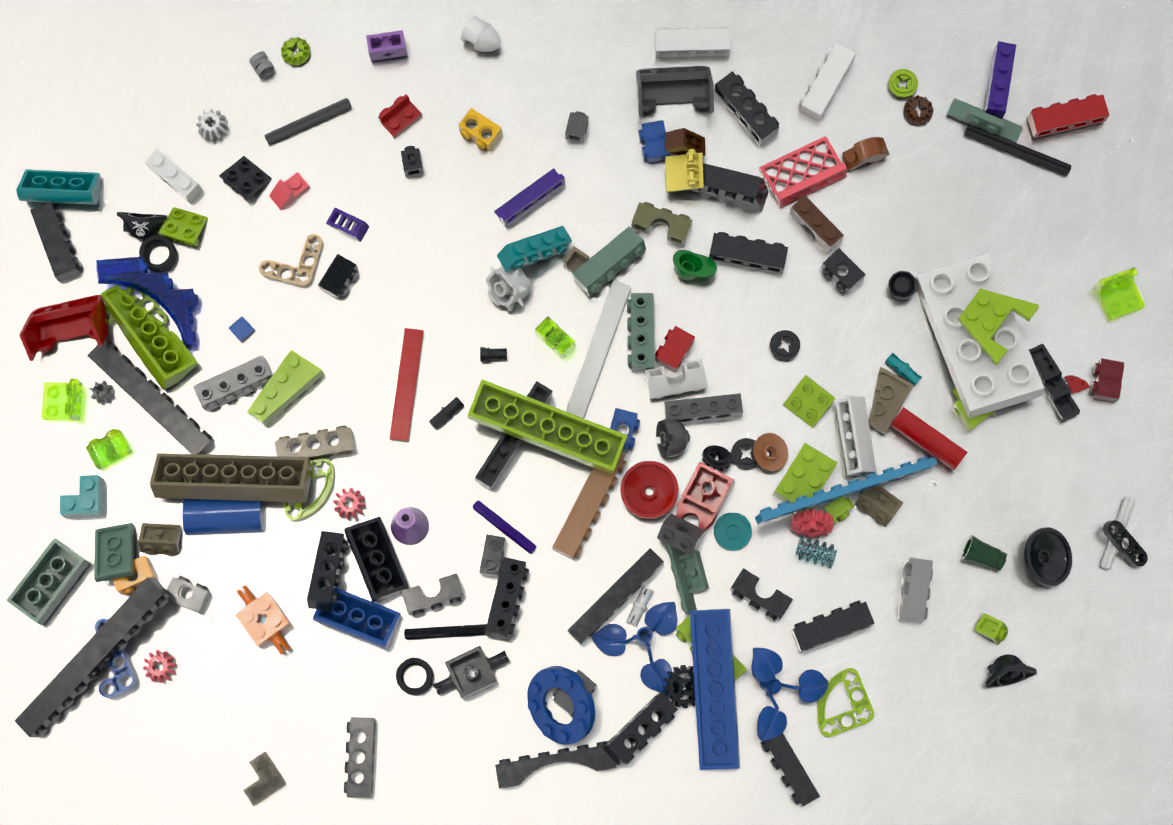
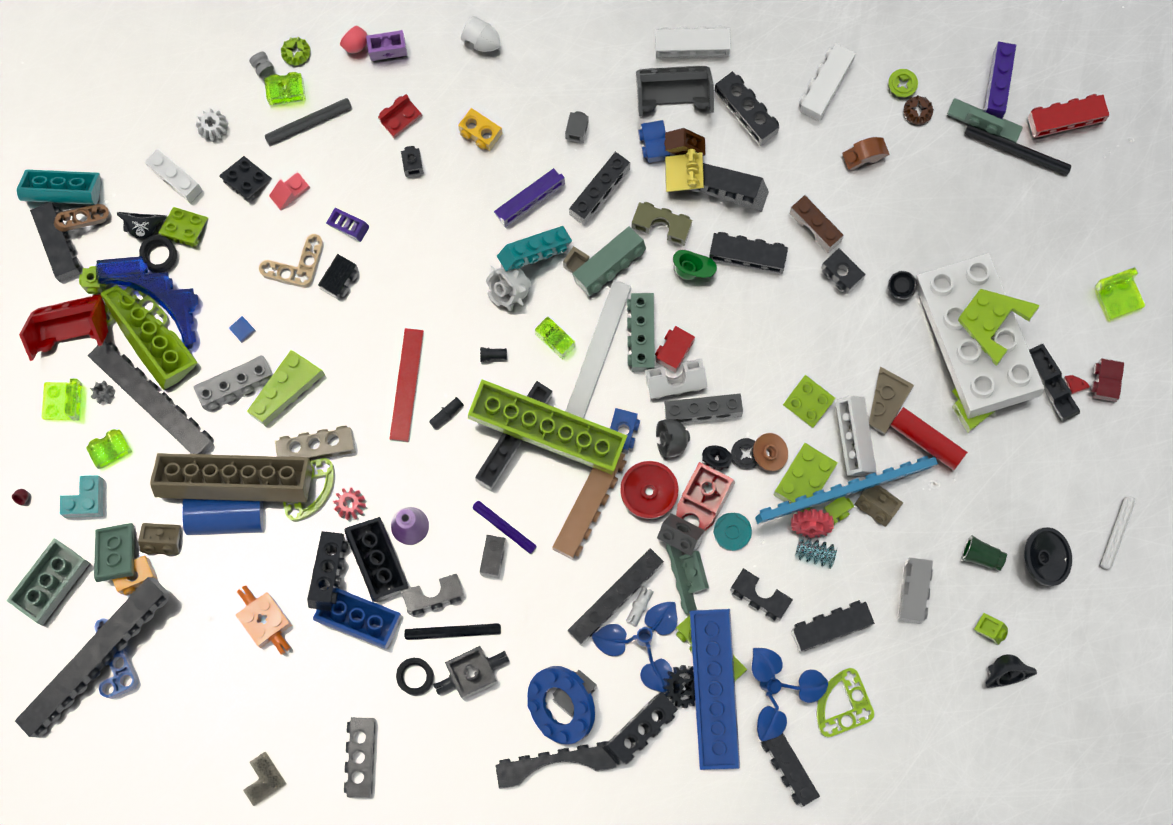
coral gear [142,650,177,684] -> none
brick [166,575,211,615] -> none
black brick [485,557,529,641] -> none
coral fence [759,136,847,208] -> none
black gear [770,330,800,360] -> none
teal pin [885,353,922,386] -> none
black beam [1103,520,1148,567] -> none
none -> dark red hinge [11,488,29,505]
none -> medium nougat beam [54,204,109,231]
none -> lime brick [79,266,108,294]
none -> clear neon green brick [264,72,306,105]
none -> coral hair [340,26,367,53]
none -> black brick [569,151,630,226]

